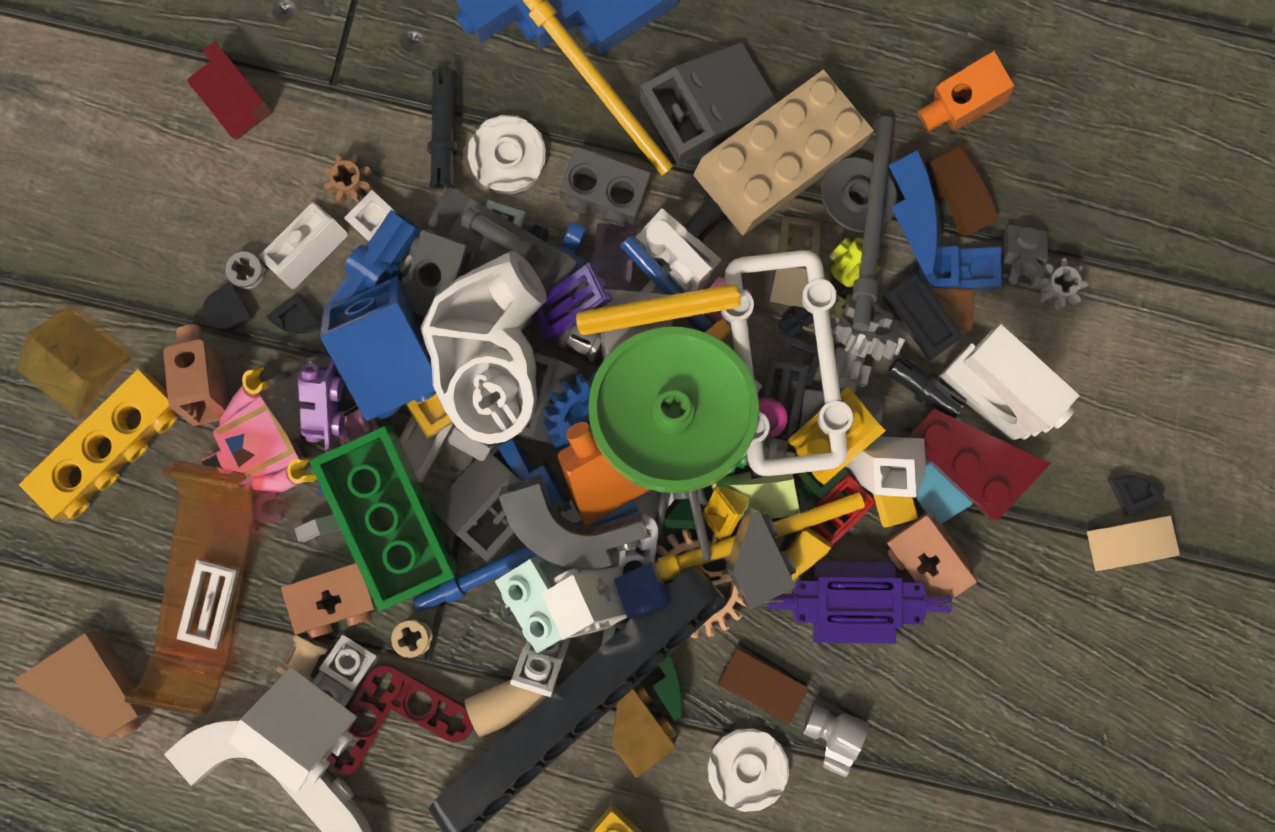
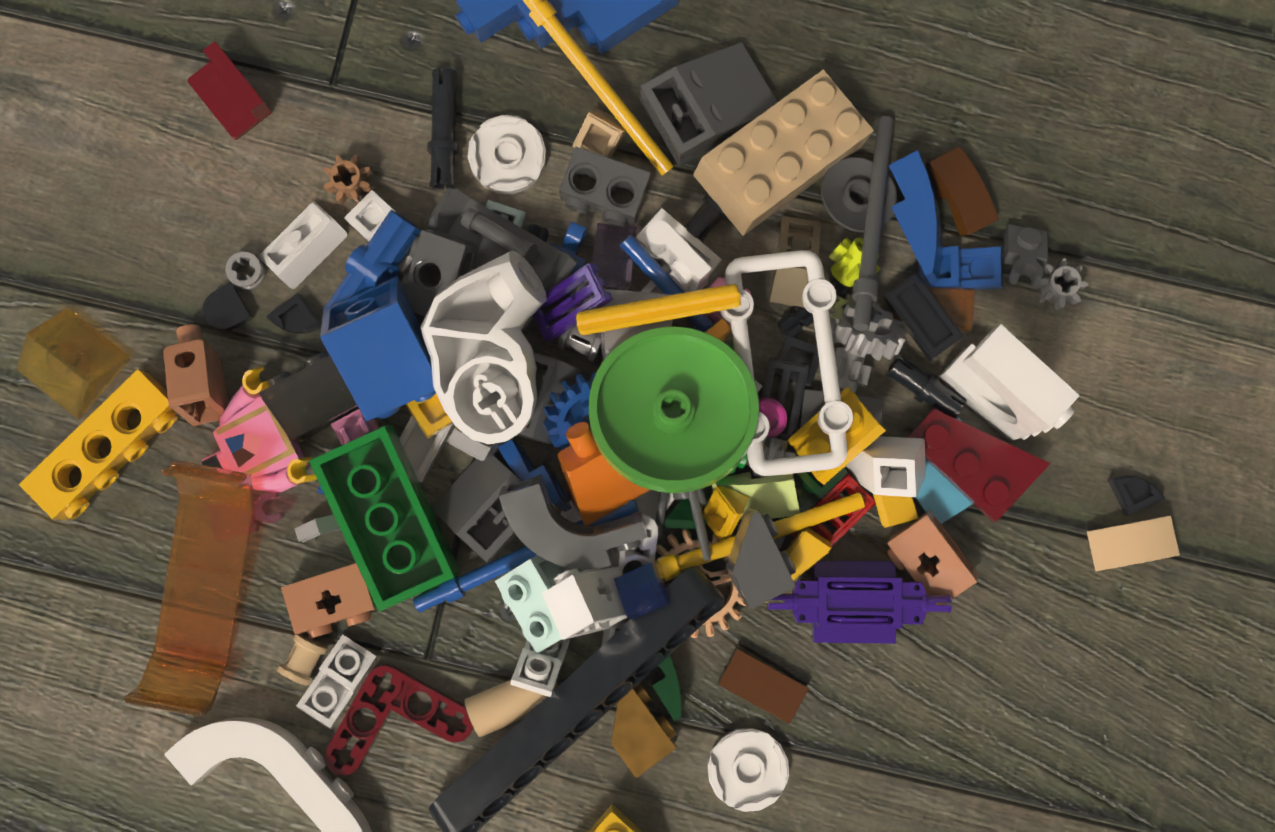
medium nougat slope [14,631,150,740] -> none
white tile [177,558,240,649] -> none
white brick [229,667,357,793] -> none
medium lavender hinge [297,360,345,452] -> none
tan bush [391,619,433,658] -> none
light grey piece [802,704,870,778] -> none
orange torso [917,51,1014,132] -> none
none -> tan slope [572,108,626,159]

